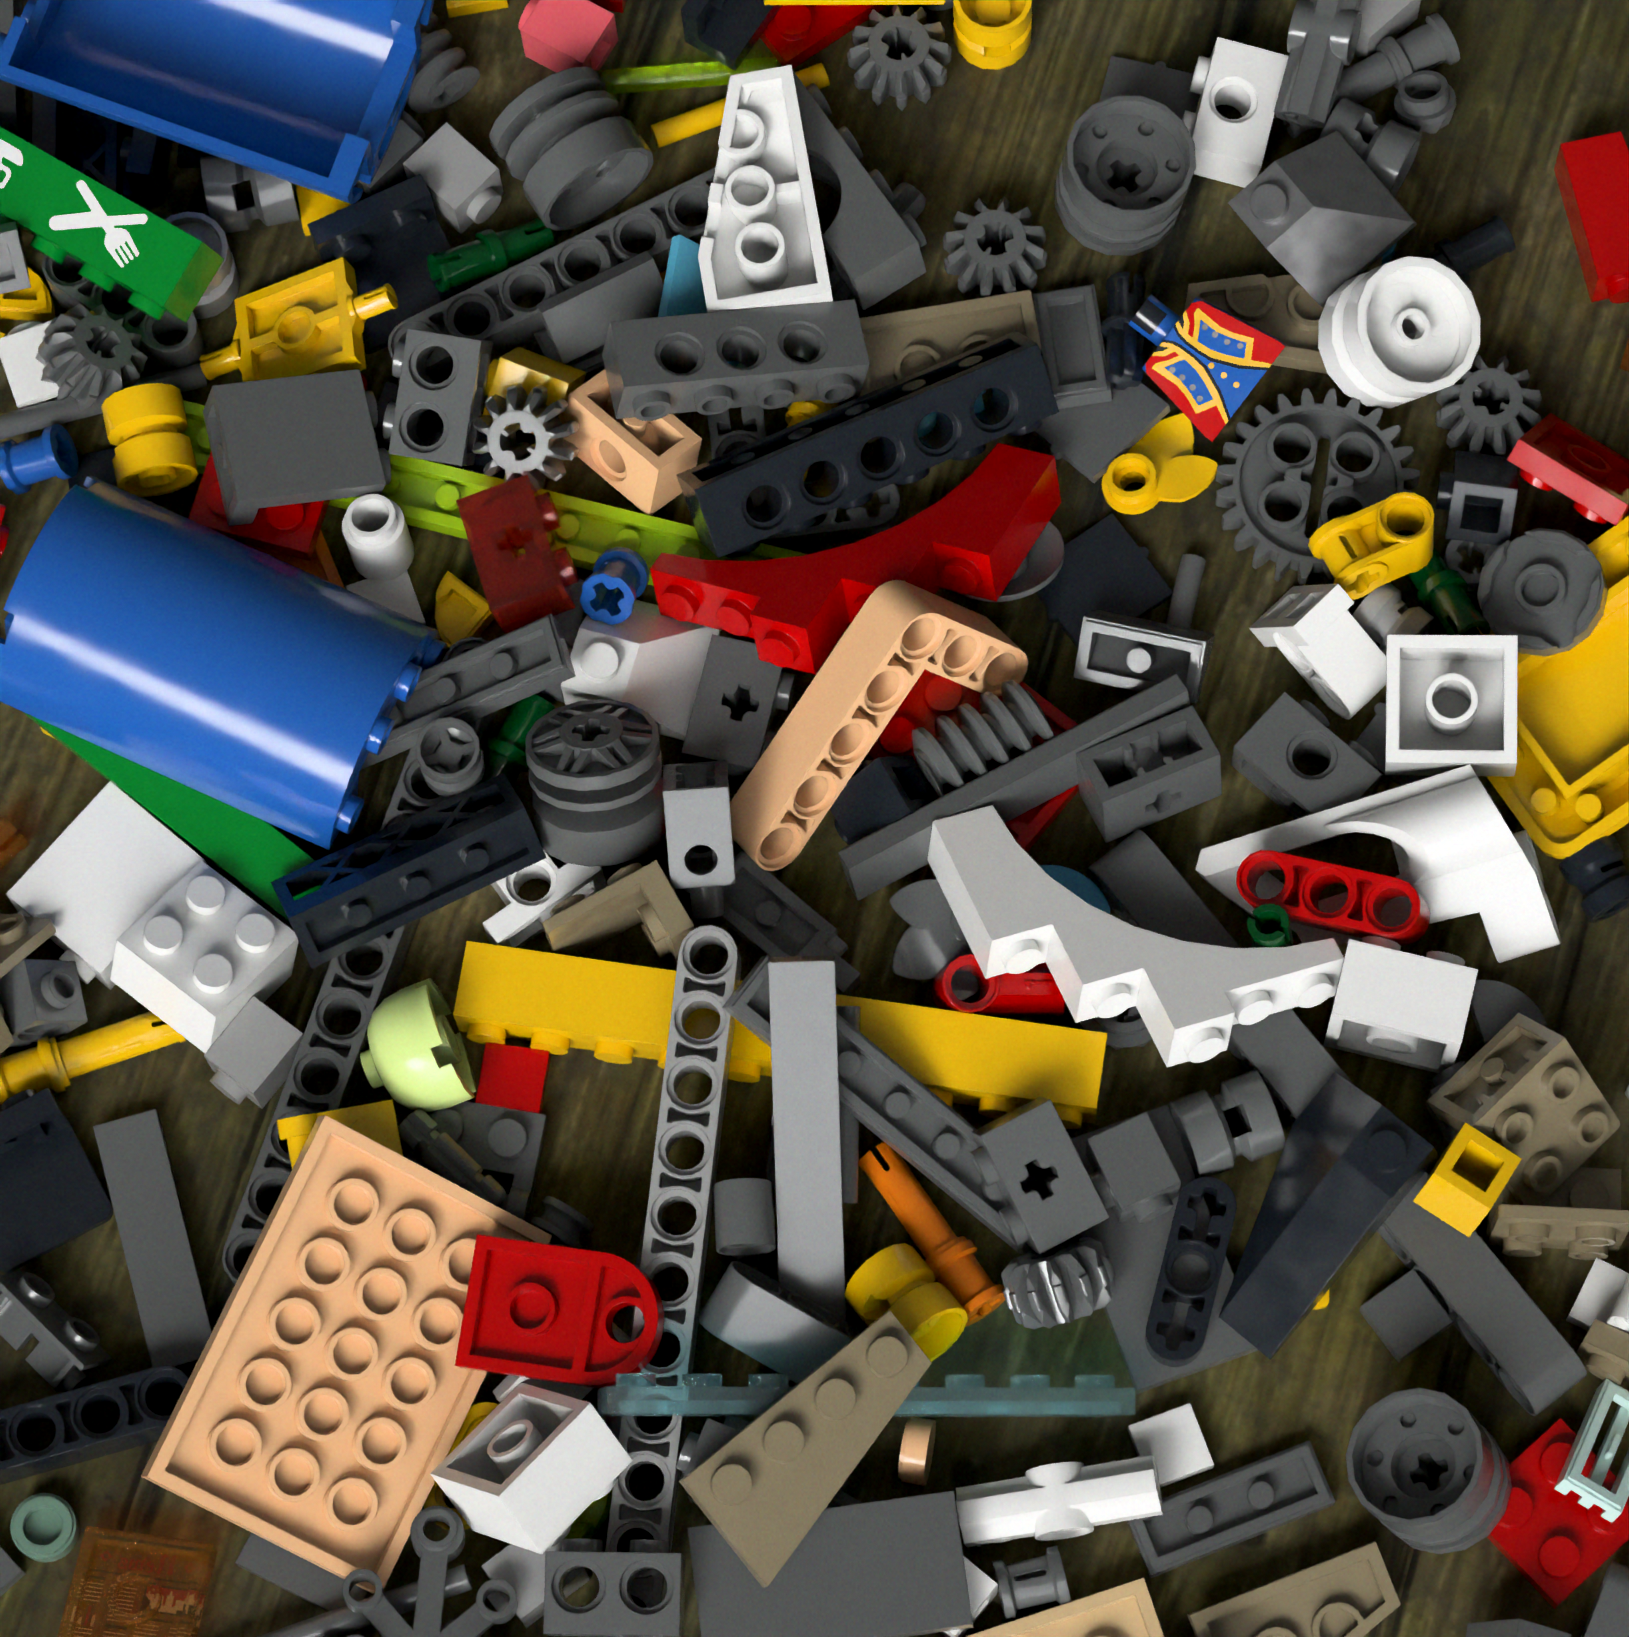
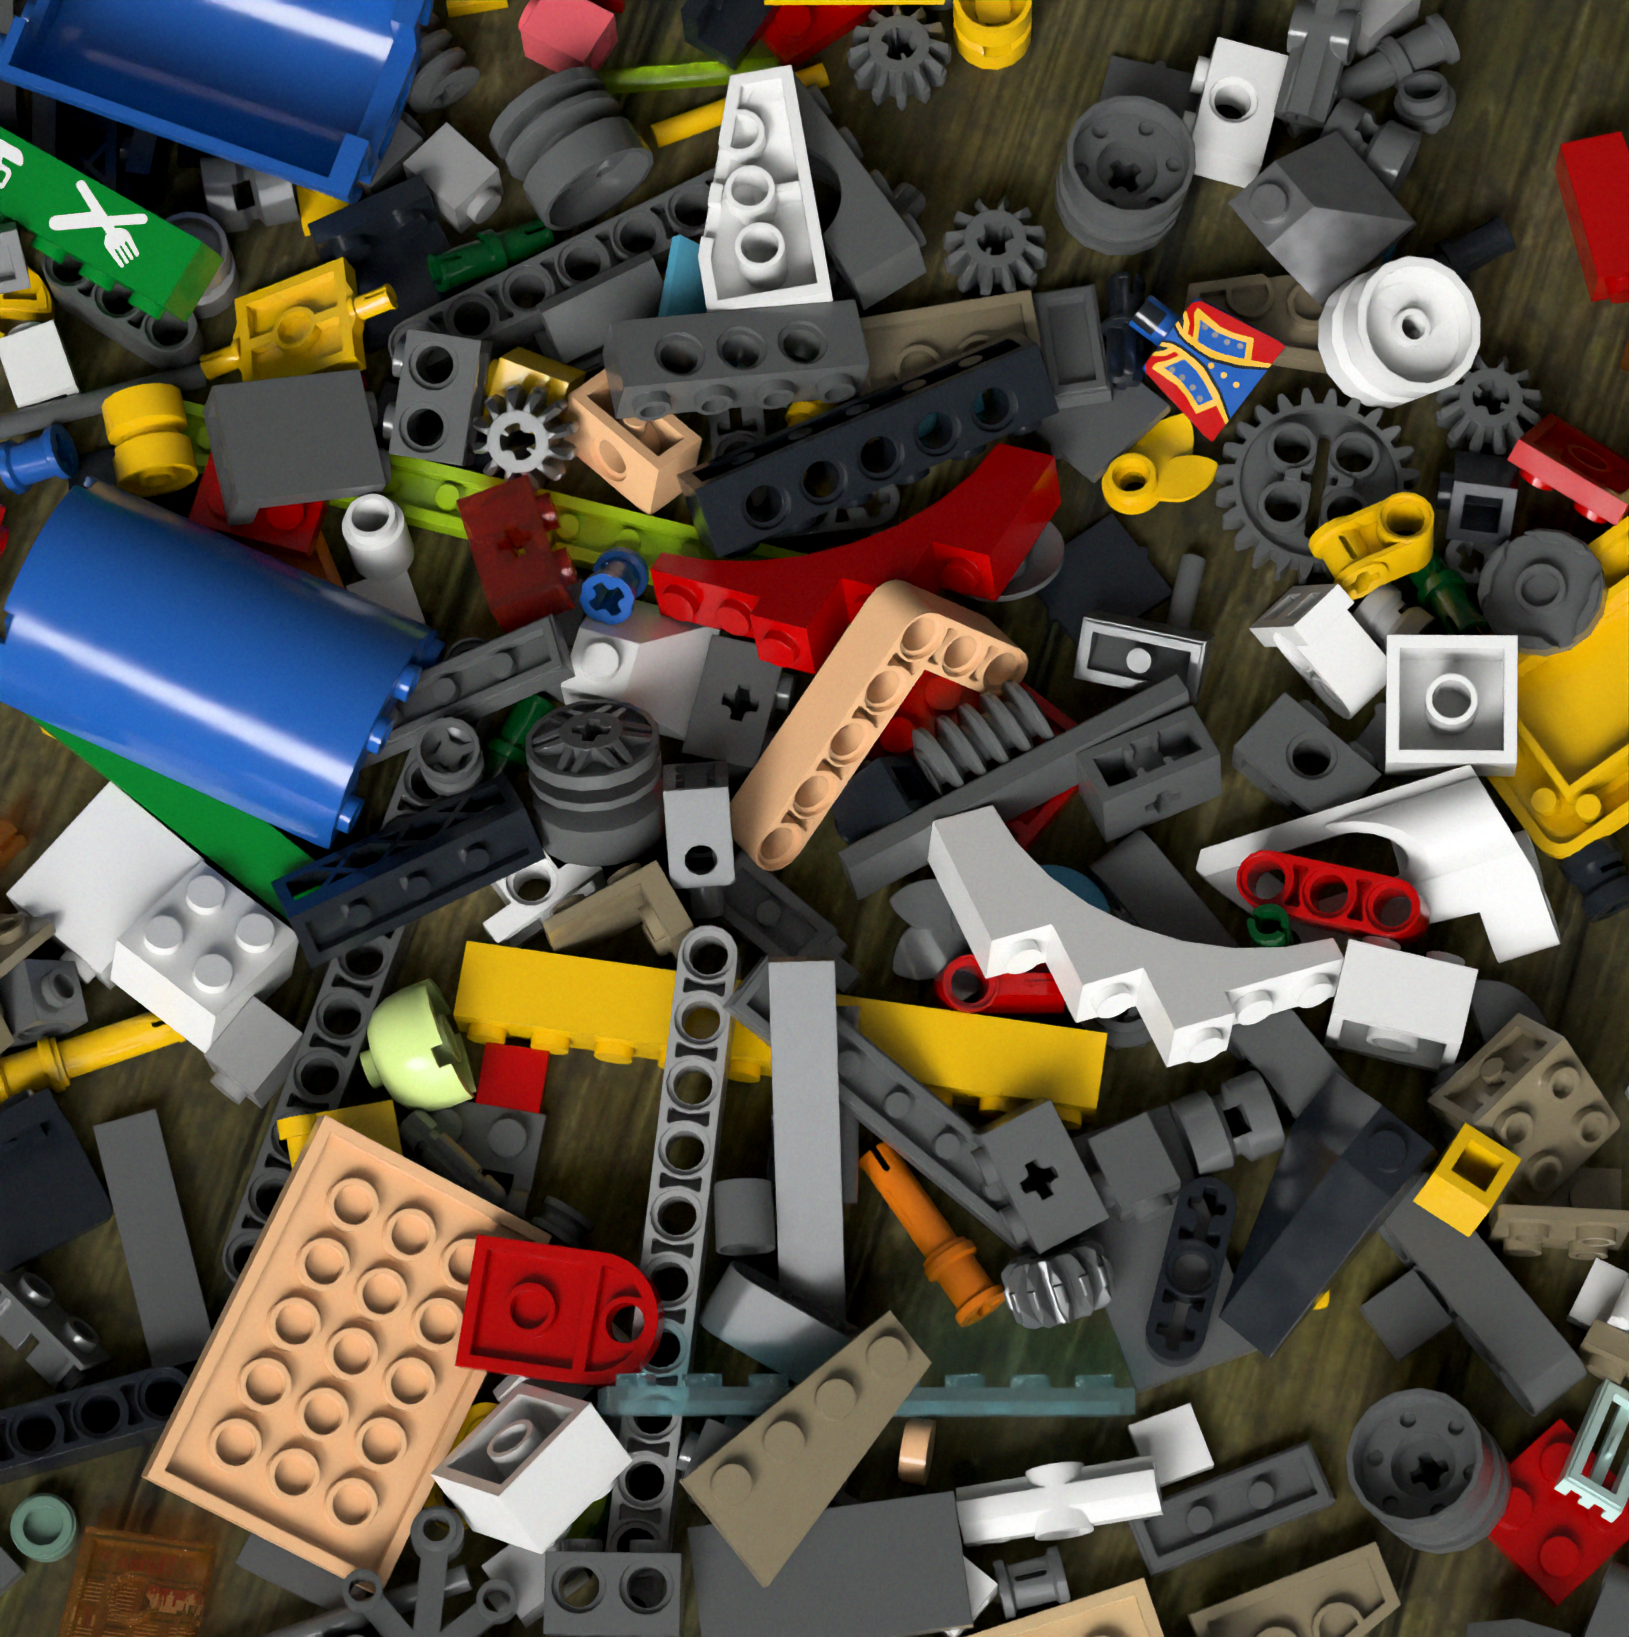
dark grey gear [35,303,148,412] -> none
yellow tile [435,571,498,650] -> none
yellow wheel [845,1243,968,1362] -> none

